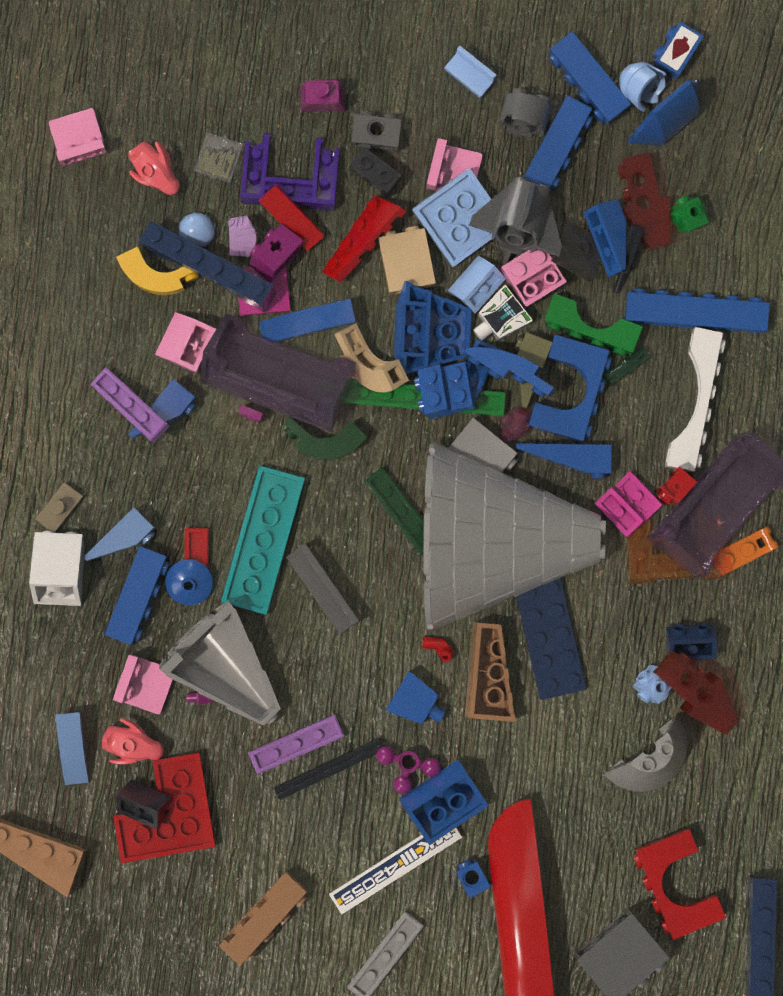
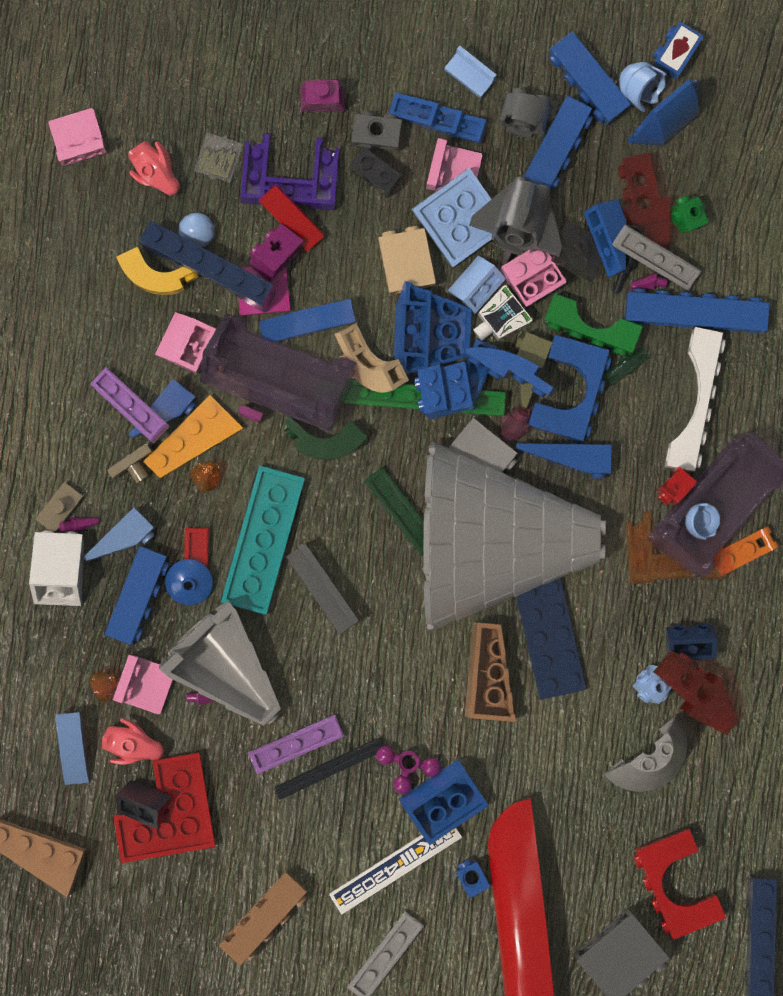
lavender hair [228,215,258,257] -> none
red wing [322,195,406,283] -> none
blue torso [386,671,446,724] -> none
red arm [422,637,454,662] -> none
dark pink slope [595,471,664,537] -> none
none -> magenta bar [59,517,99,532]
none -> clear orange cone [89,671,118,702]
none -> dark tan tile [107,444,153,484]
none -> light orange wing [143,395,244,479]
none -> clear orange cone [190,462,221,493]
none -> blue slope [389,93,488,144]
none -> light grey tile [612,225,701,291]
none -> magenta bar [629,272,667,290]
none -> light blue hair [685,503,720,540]

